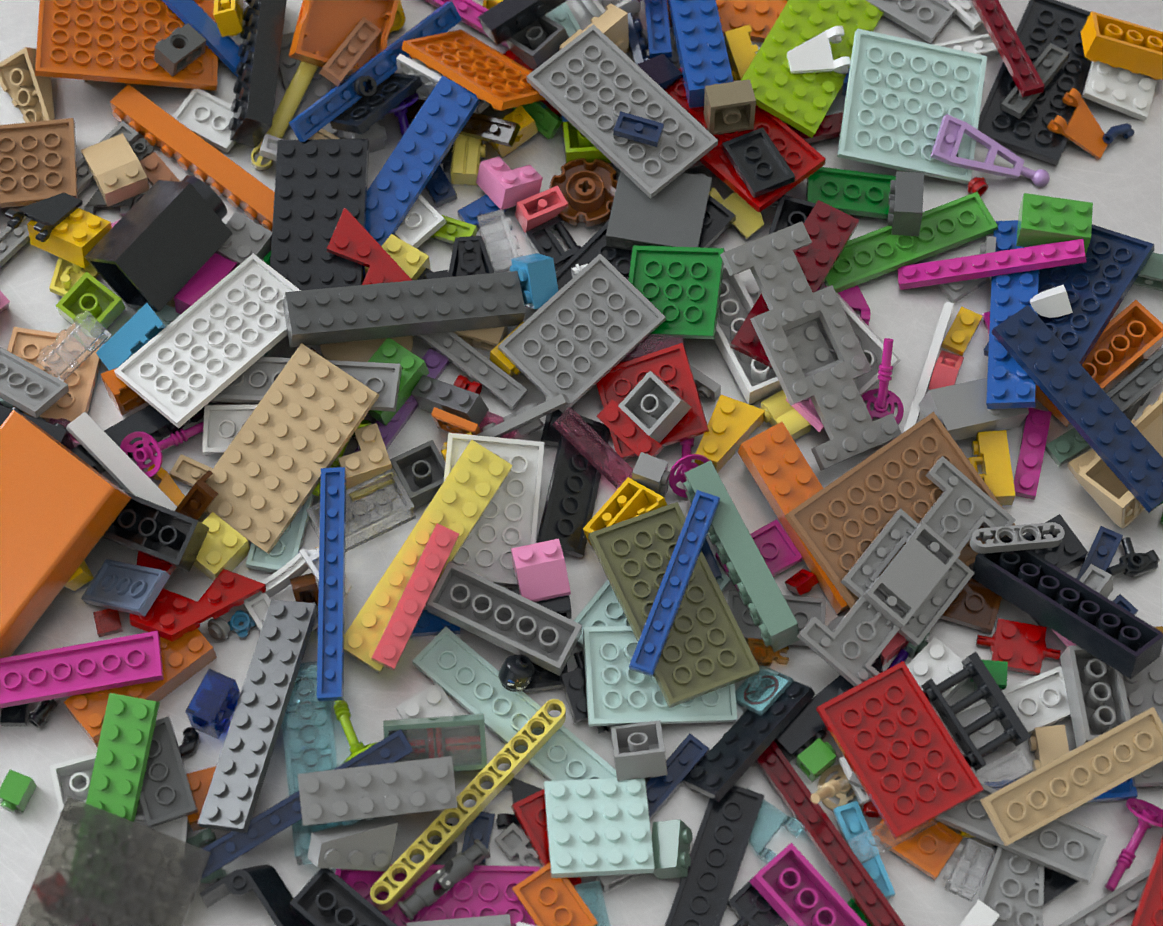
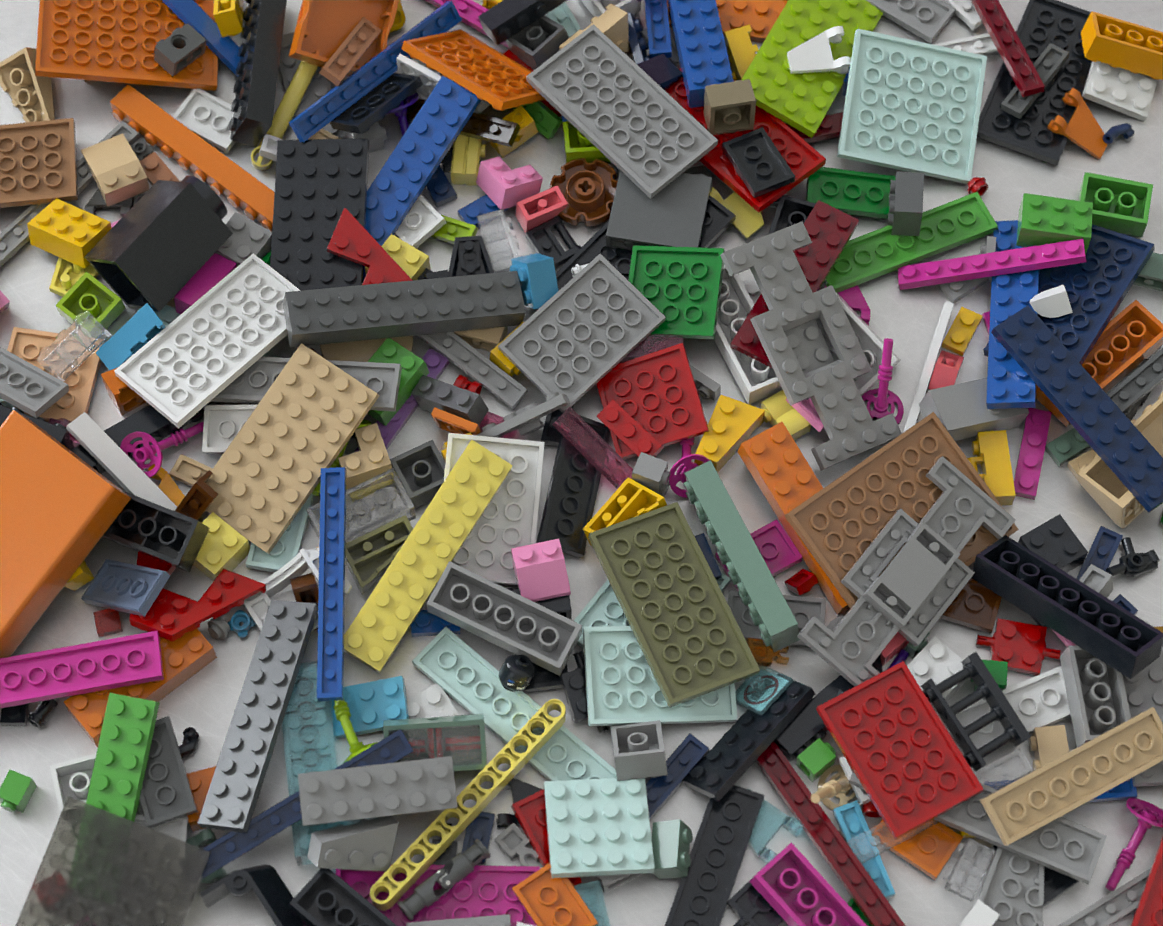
black flag [5,192,83,242] -> none
clear blue brick [185,668,240,739] -> none
black bush [354,76,377,97] -> none
coral brick [372,523,459,671] -> none
dark blue plate [613,111,664,147] -> none
light grey brick [618,371,691,443] -> none
blue tile [629,490,720,677] -> none
lavender plate [930,114,1050,187] -> none
light grey beam [970,522,1065,554] -> none
none -> medium azure plate [331,676,409,739]
none -> olive wedge [345,515,413,595]
none -> bright green brick [1078,172,1153,237]

